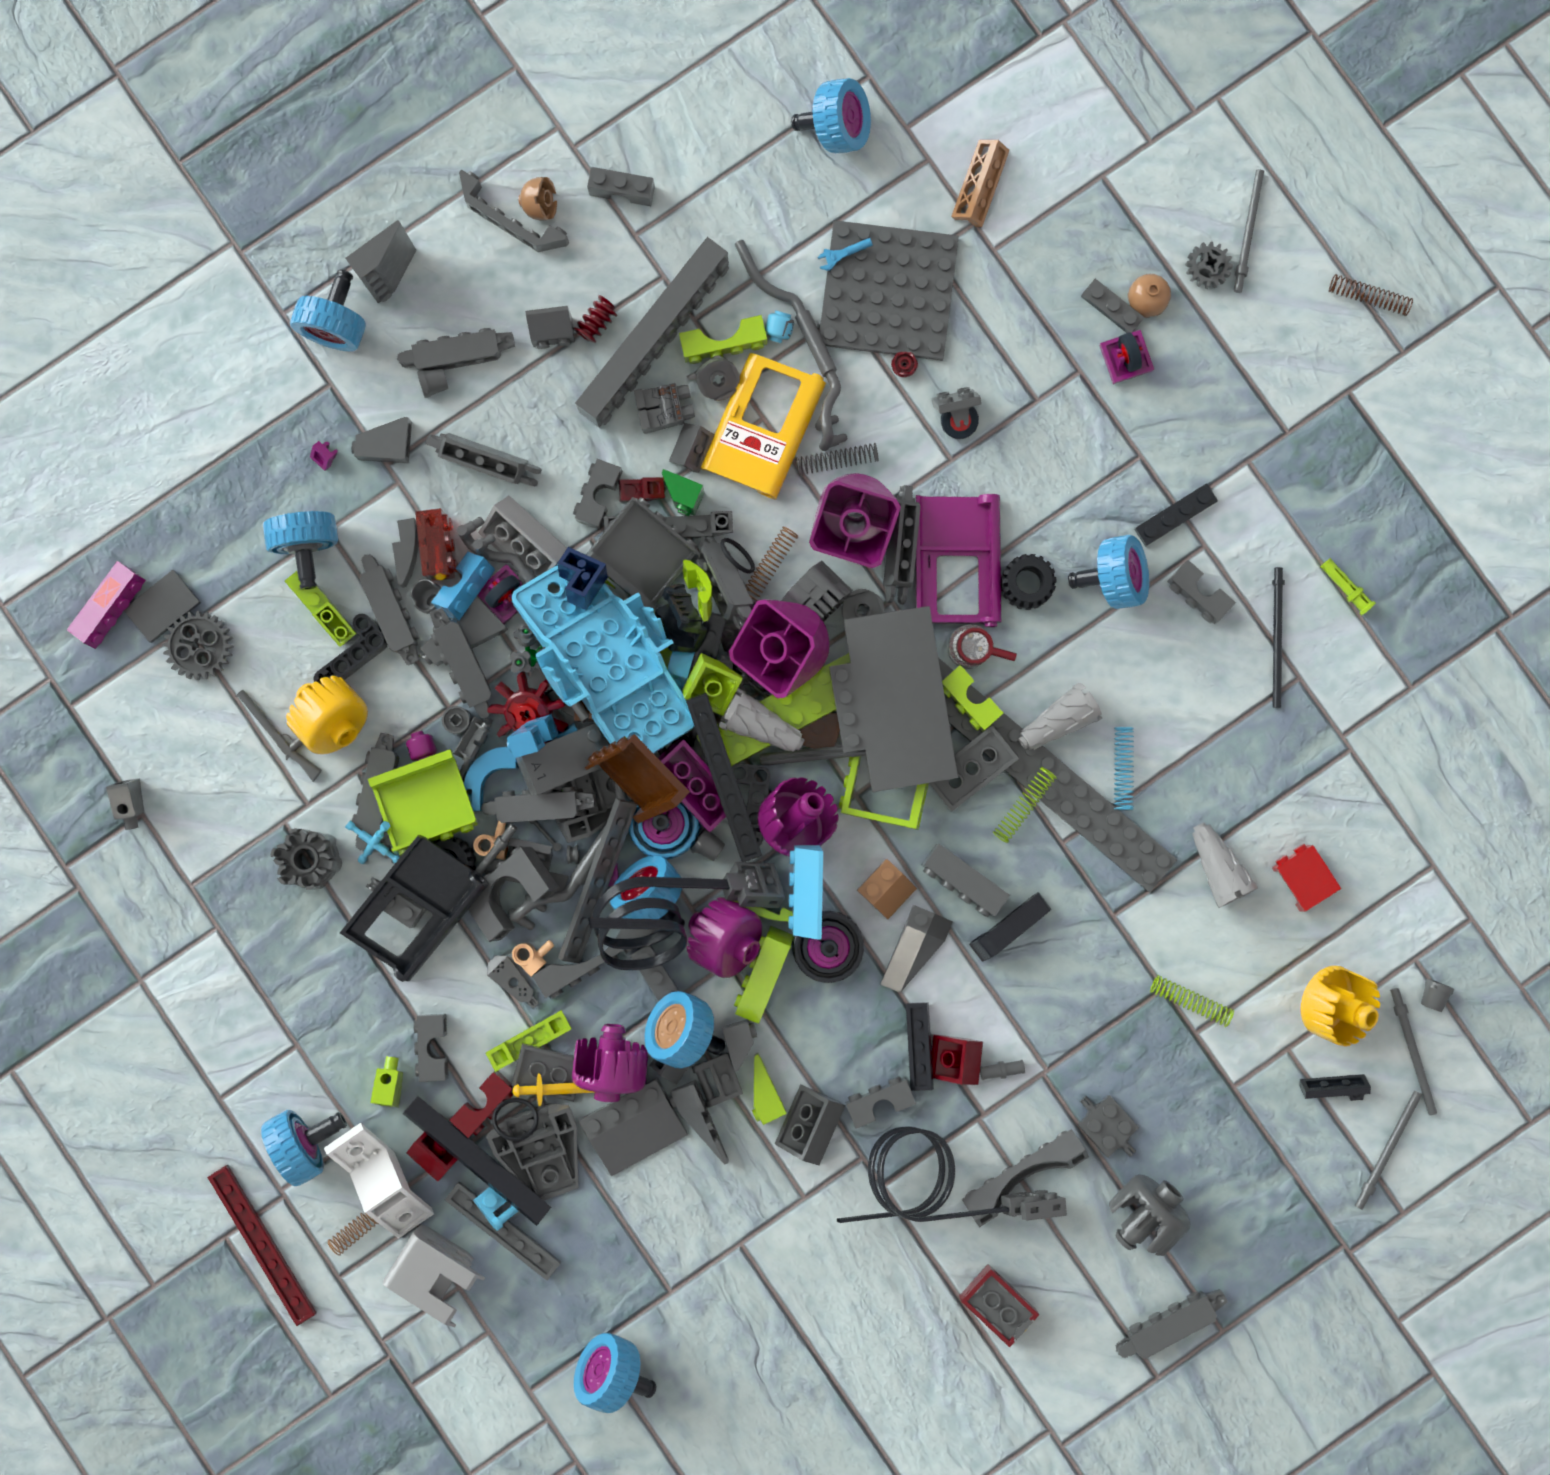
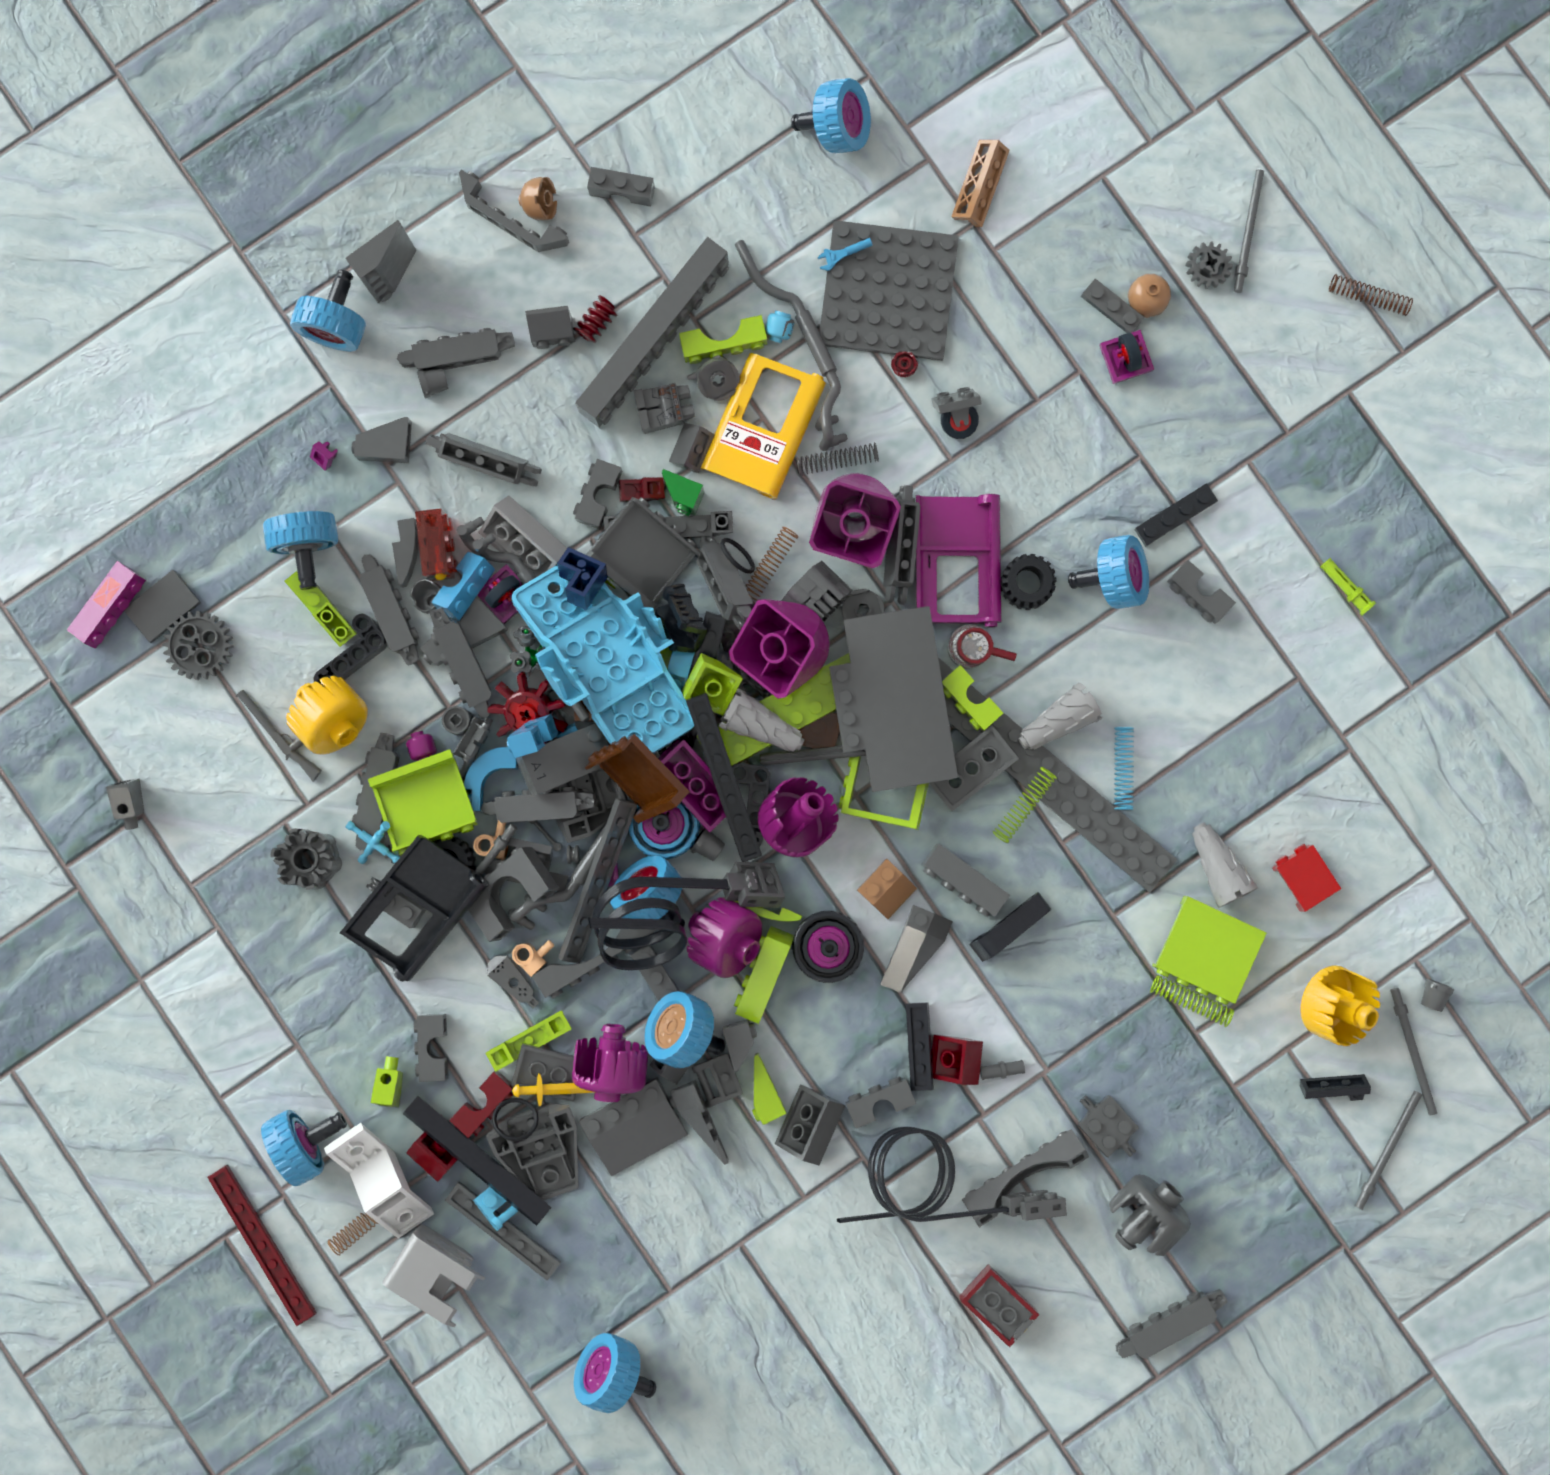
lime slope [683,560,712,622] -> none
medium azure slope [788,845,823,939] -> none
black bar [1272,567,1285,708] -> none
none -> lime panel [1152,896,1267,1005]

